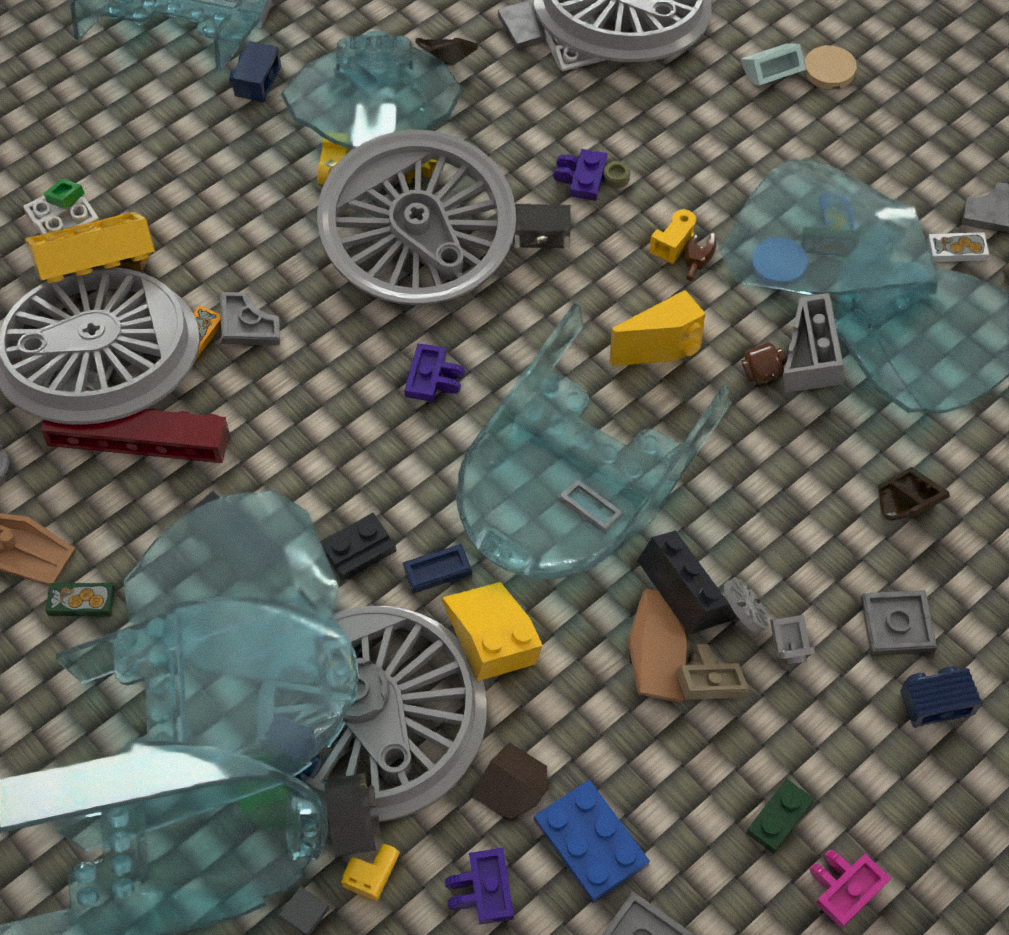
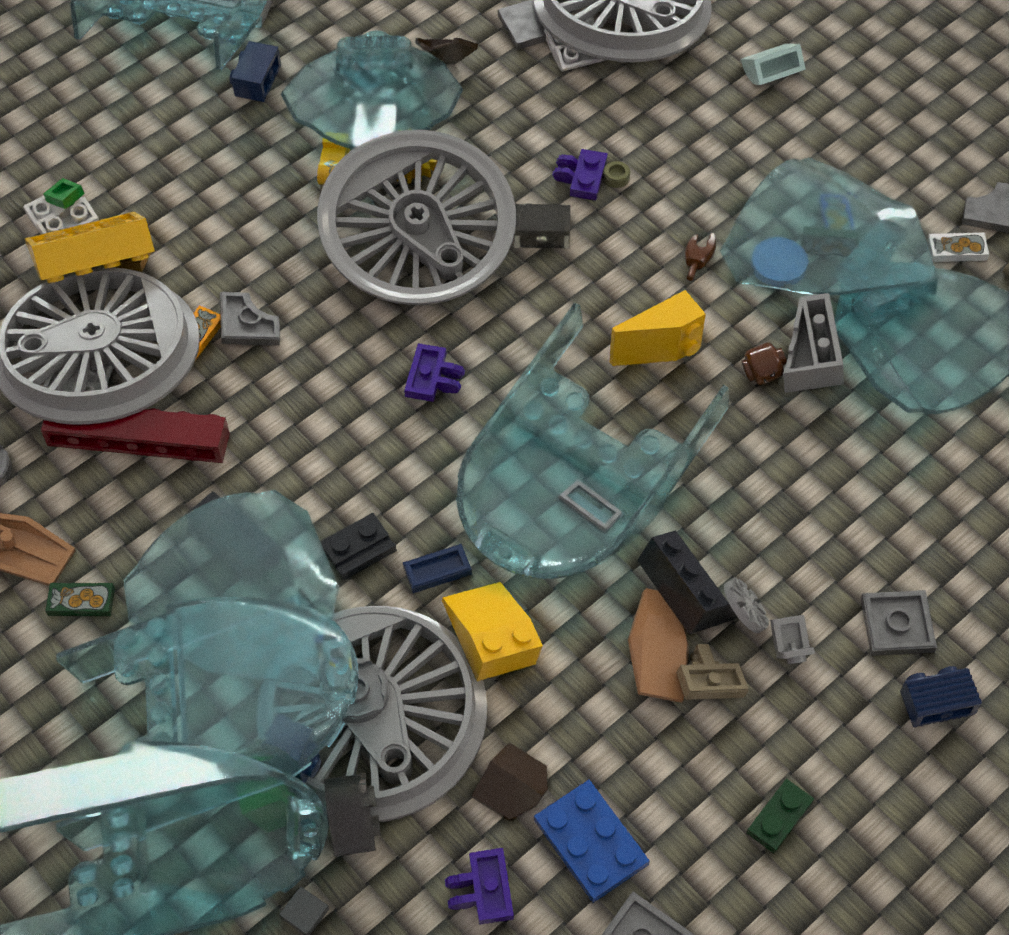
yellow piece [341,844,400,901] -> none
yellow leg [649,209,696,264] -> none
tan tile [804,45,857,89] -> none
dark pink hinge [810,849,891,929] -> none
dark brown slope [878,467,950,521] -> none

